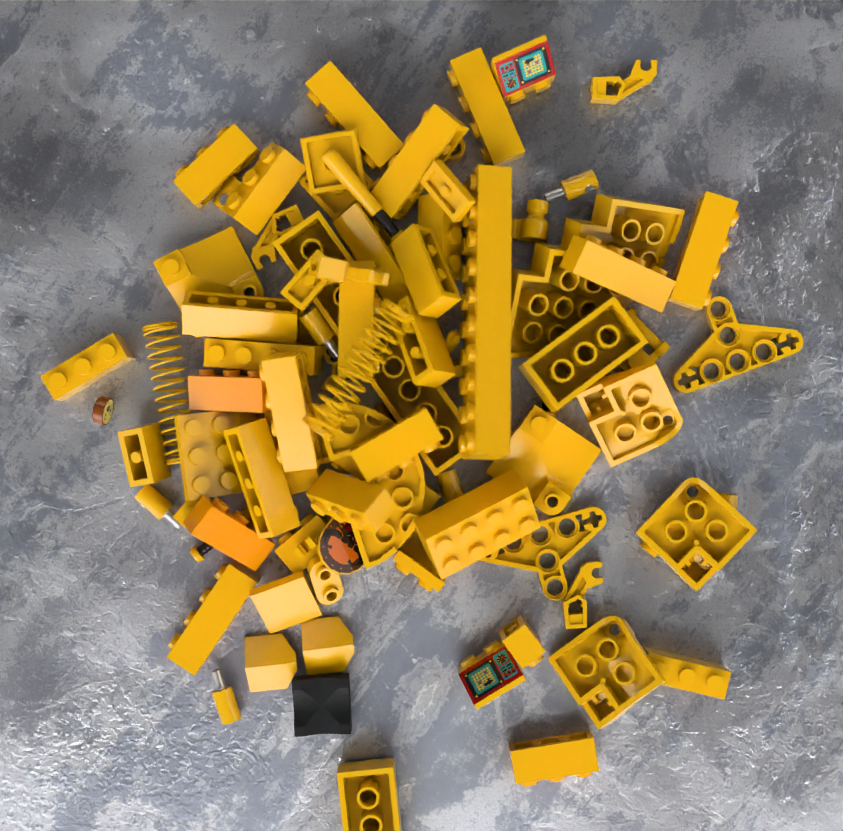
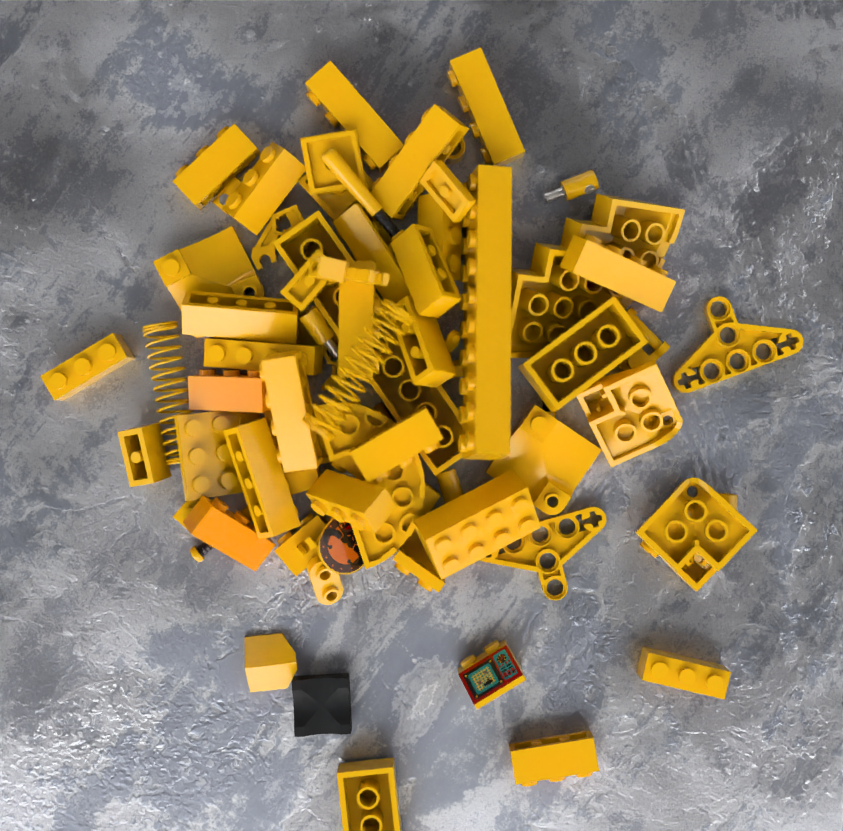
dark orange tile [92,396,114,425] -> none
yellow piece [135,484,182,529] -> none
yellow brick [167,560,261,676] -> none
yellow piece [211,669,242,725] -> none
yellow tile [249,571,322,634] -> none
yellow slope [301,615,355,675] -> none
slope [490,35,556,104] -> none
yellow brick [499,614,546,669] -> none
yellow piece [512,199,549,243] -> none
yellow slope [547,615,666,729] -> none
yellow piece [561,560,603,629] -> none
yellow piece [590,60,657,105] -> none
yellow brick [667,191,739,311] -> none

